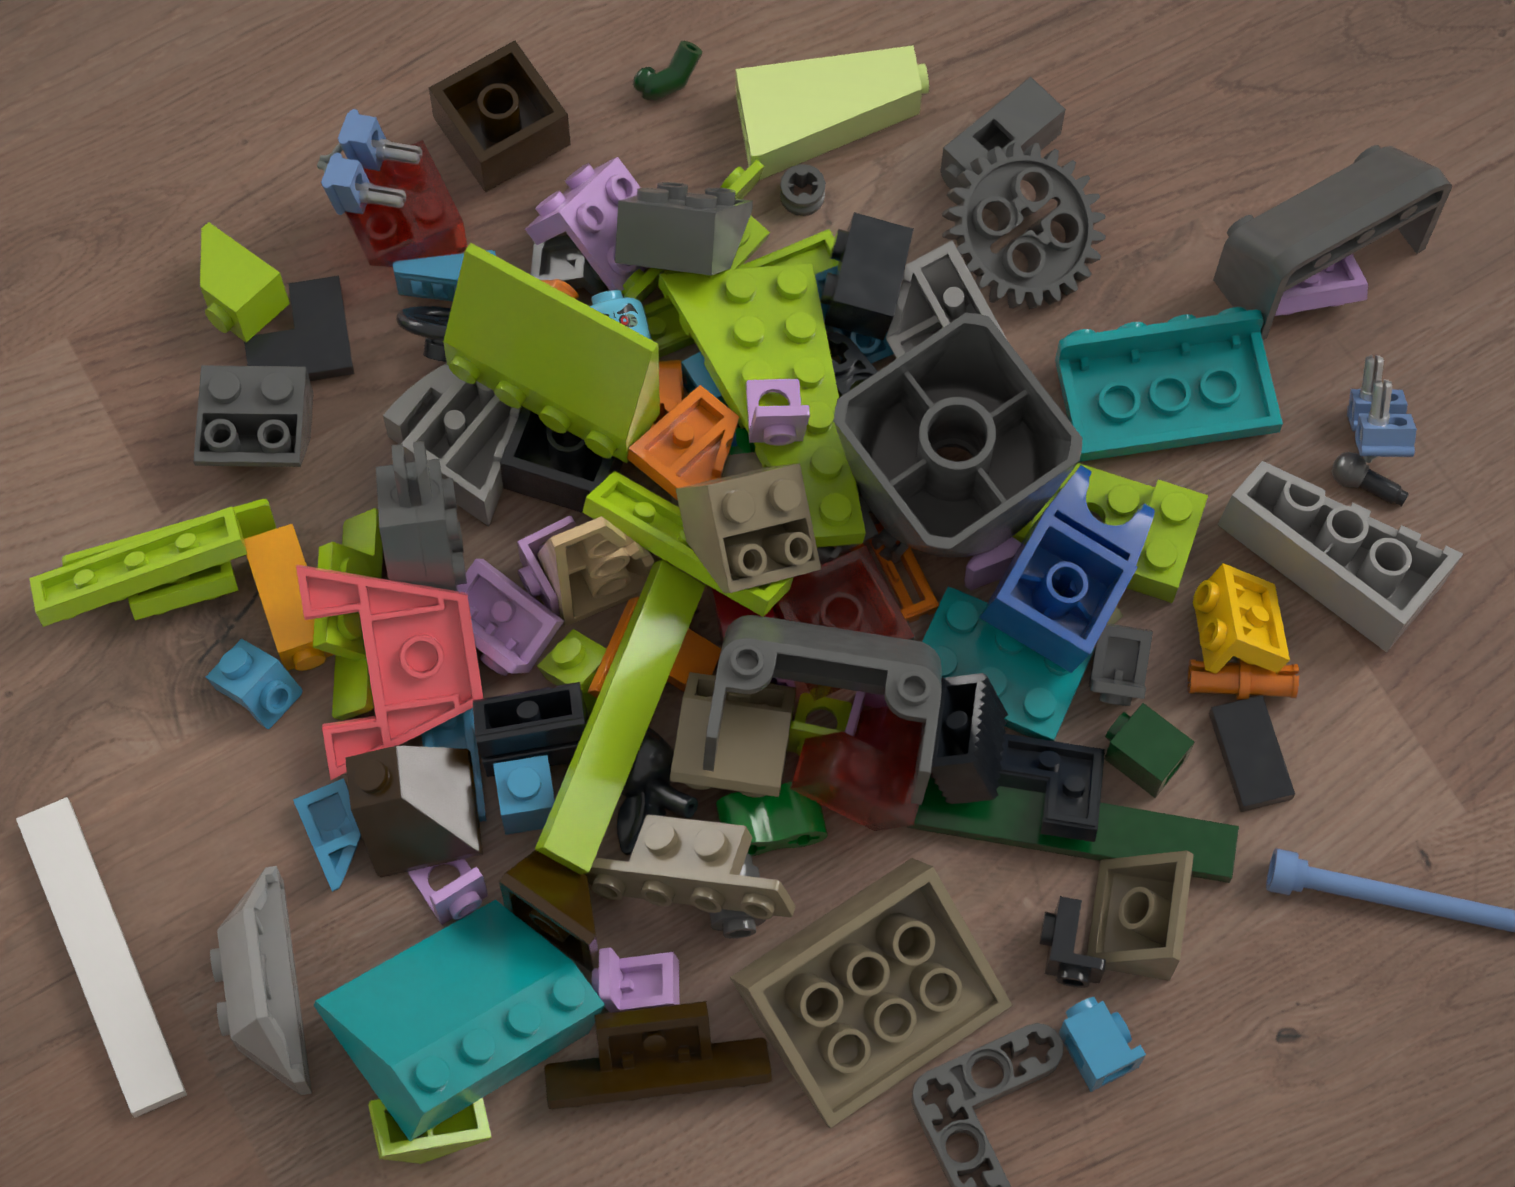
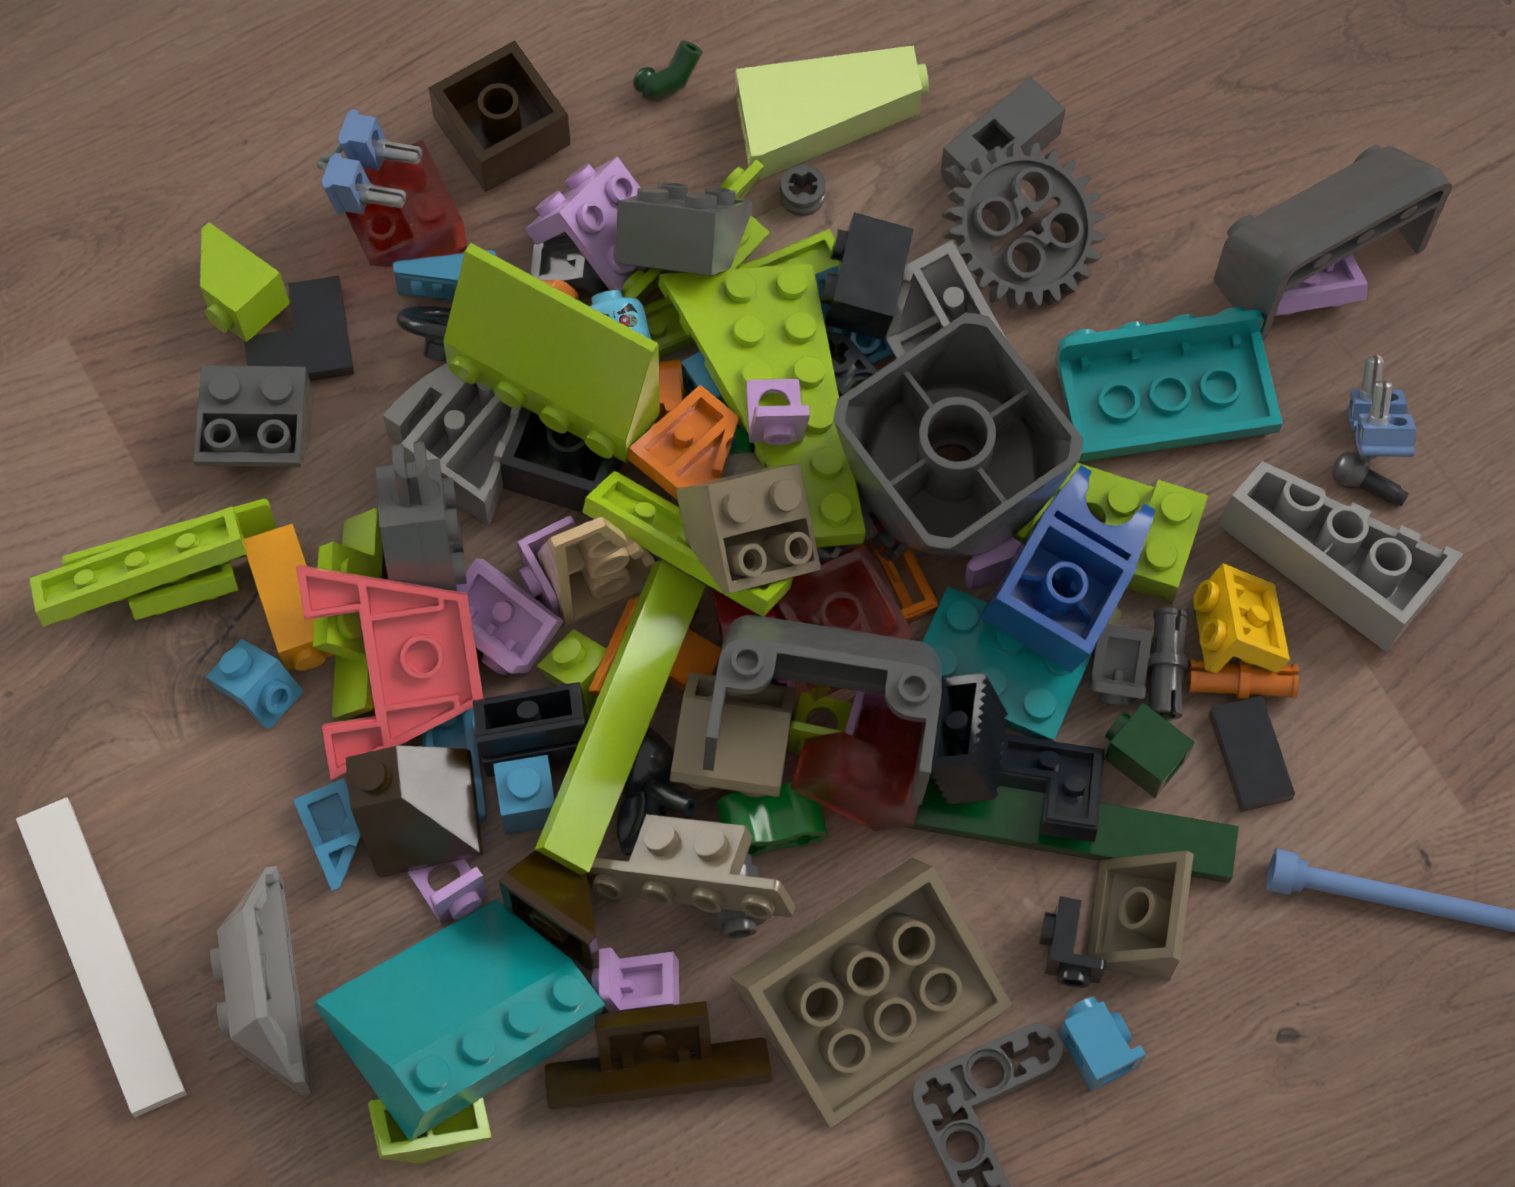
none -> dark grey pin [1147,608,1190,720]

